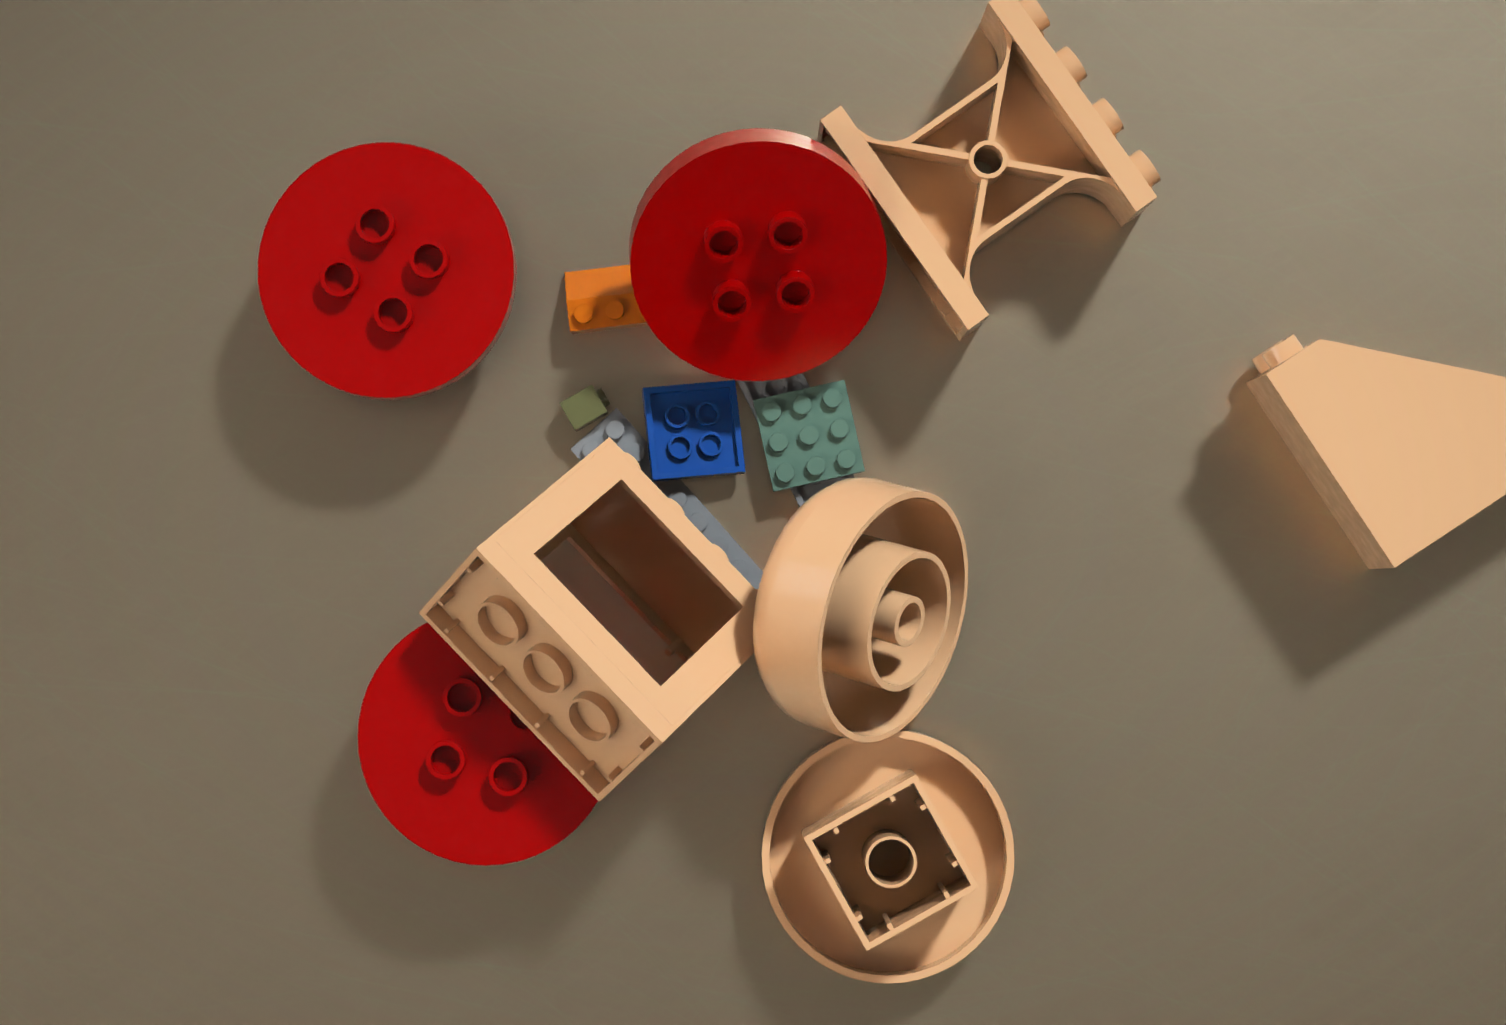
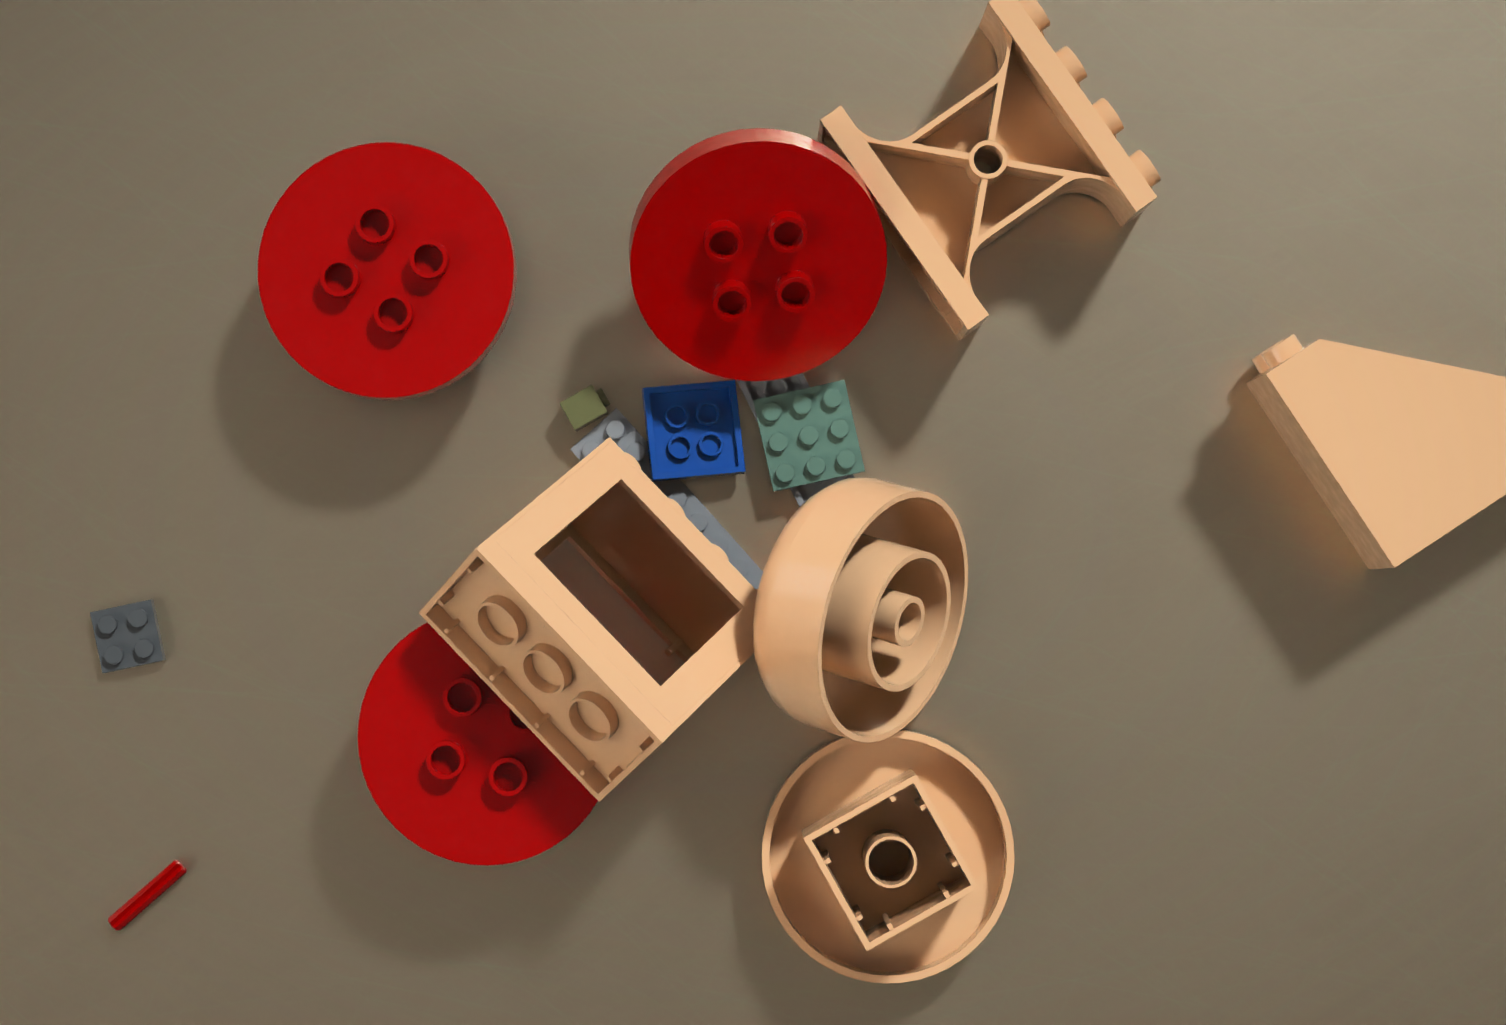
orange slope [565,265,647,334] -> none
none -> dark grey plate [90,599,166,673]
none -> red axle [108,860,187,931]

